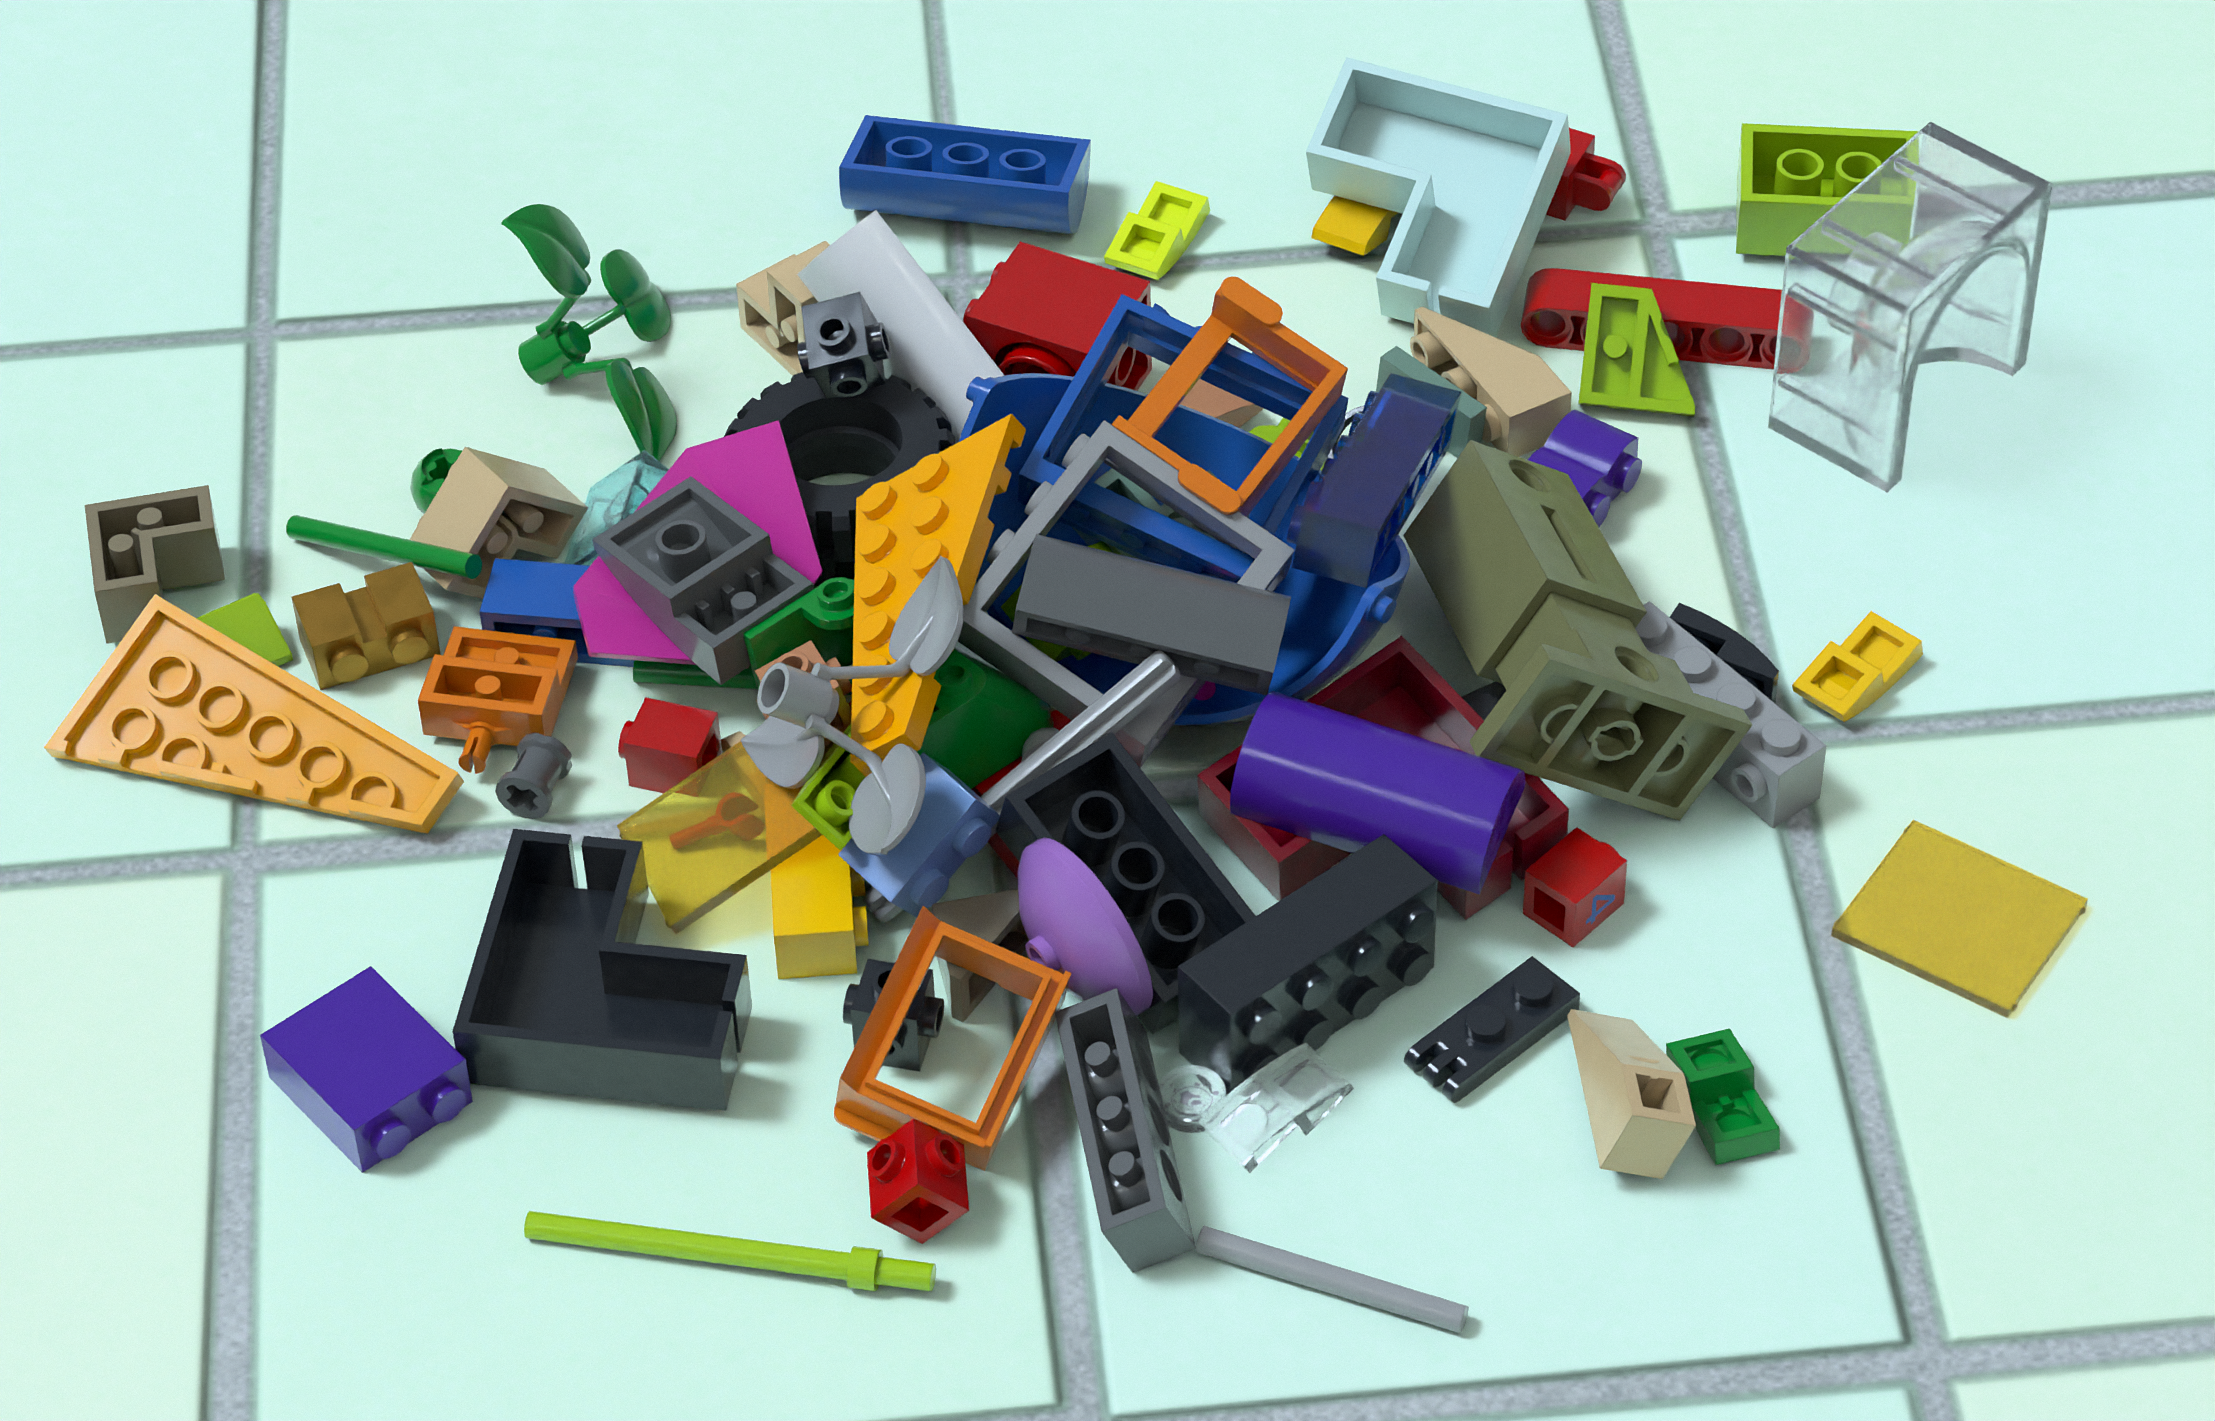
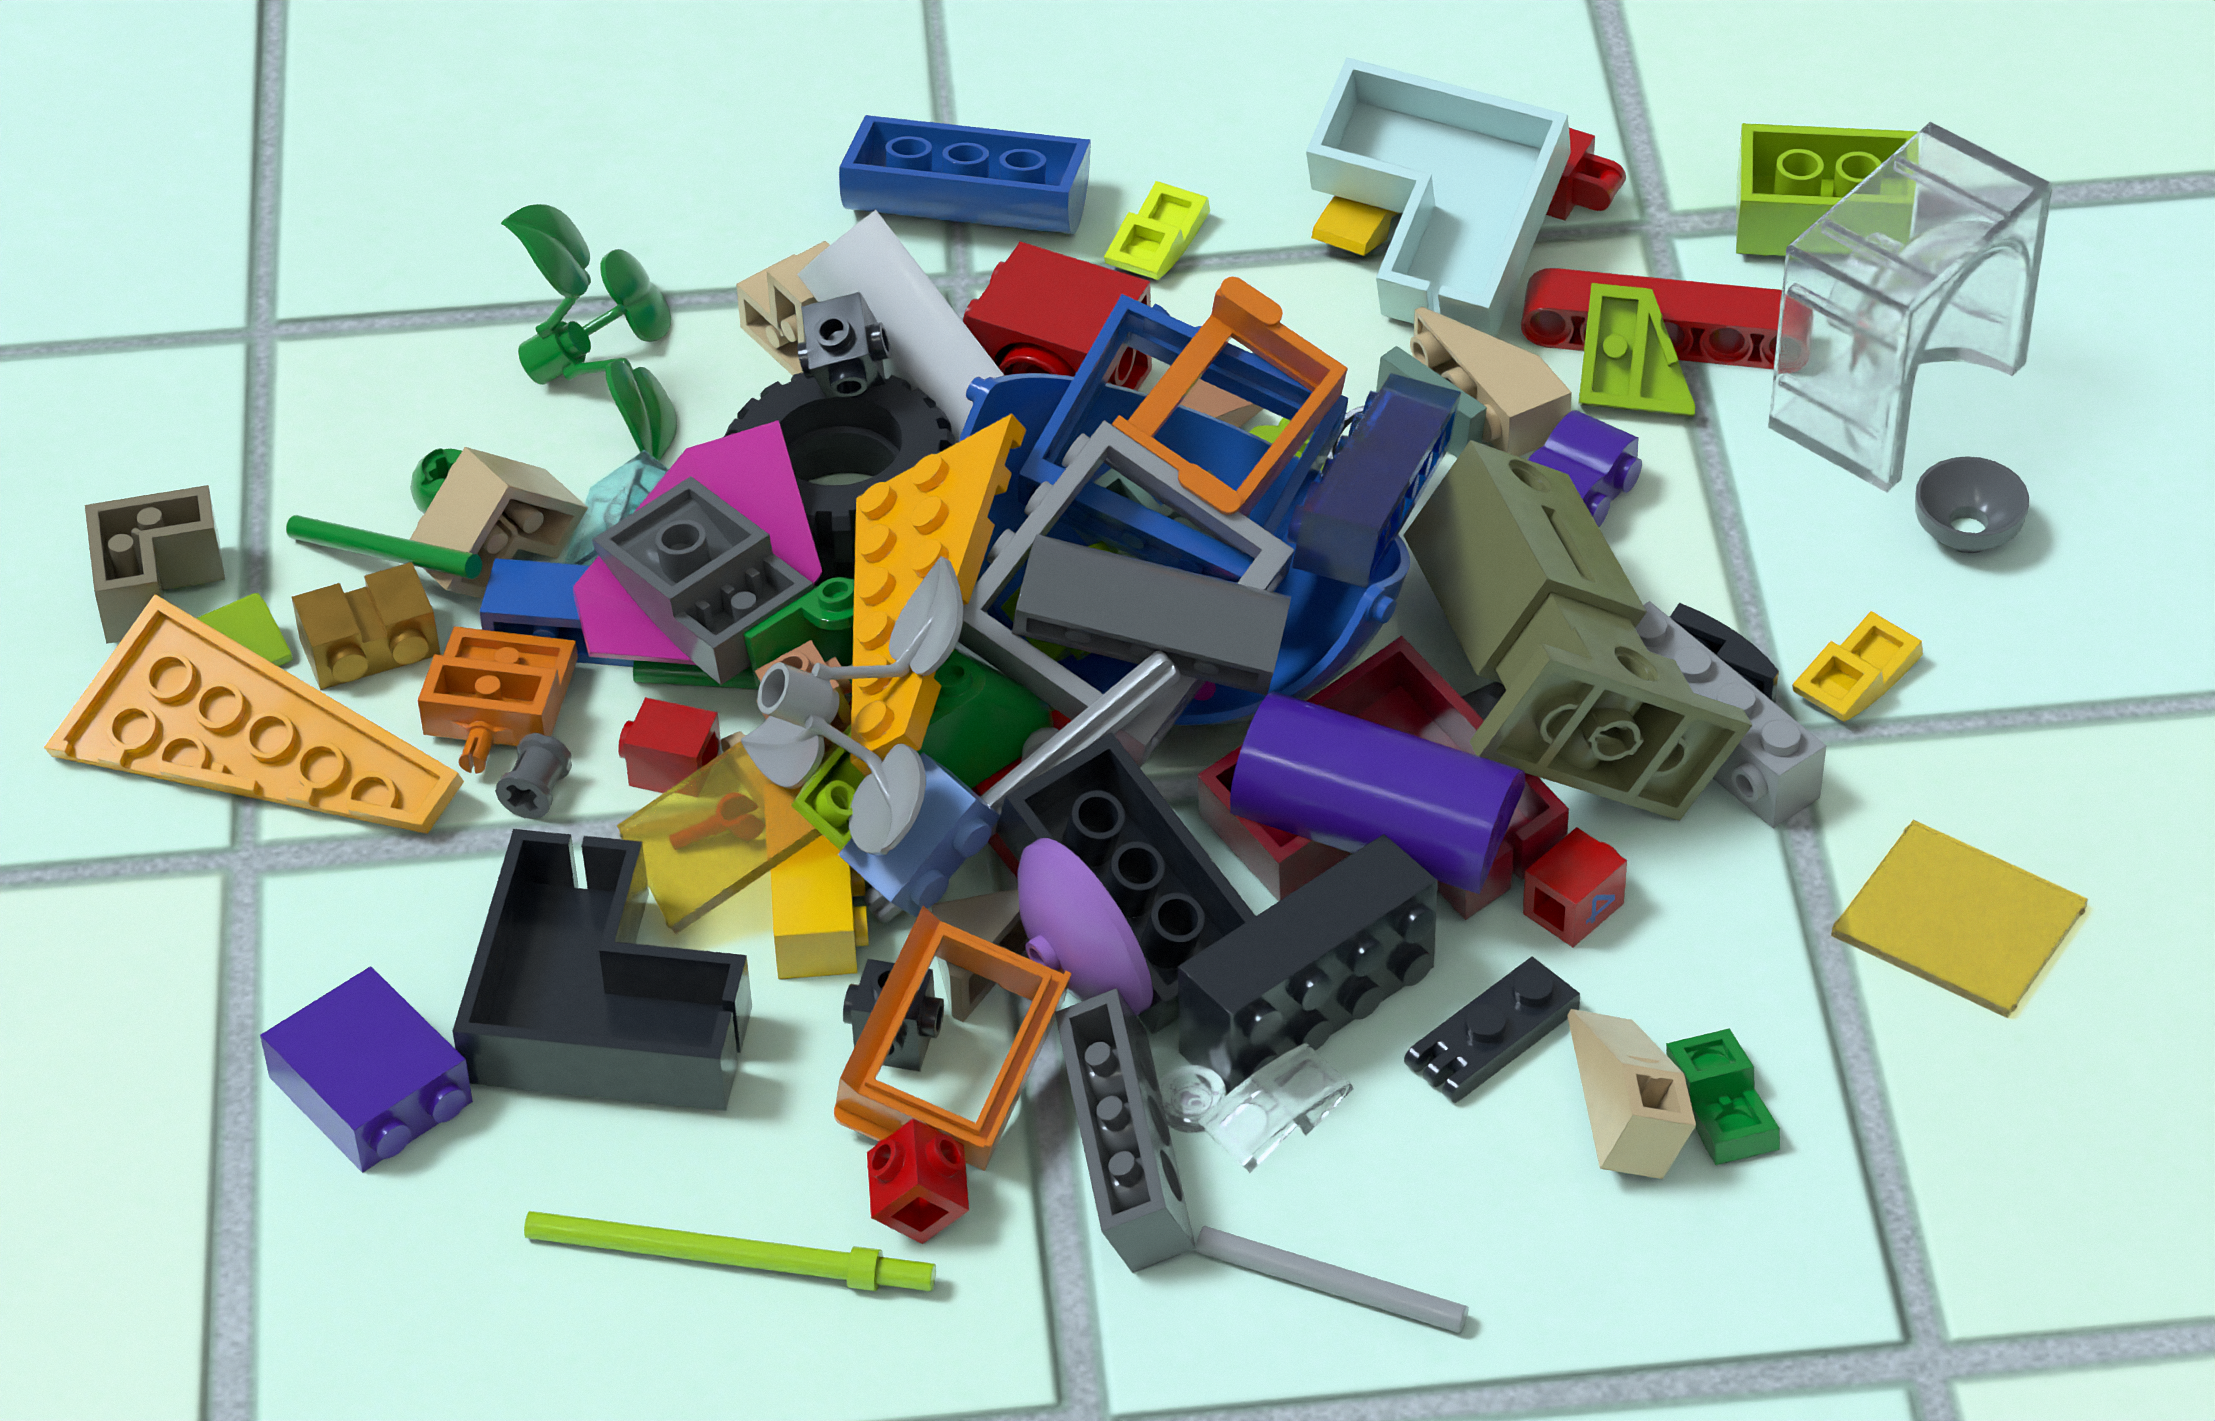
none -> dark grey piece [1915,456,2029,553]

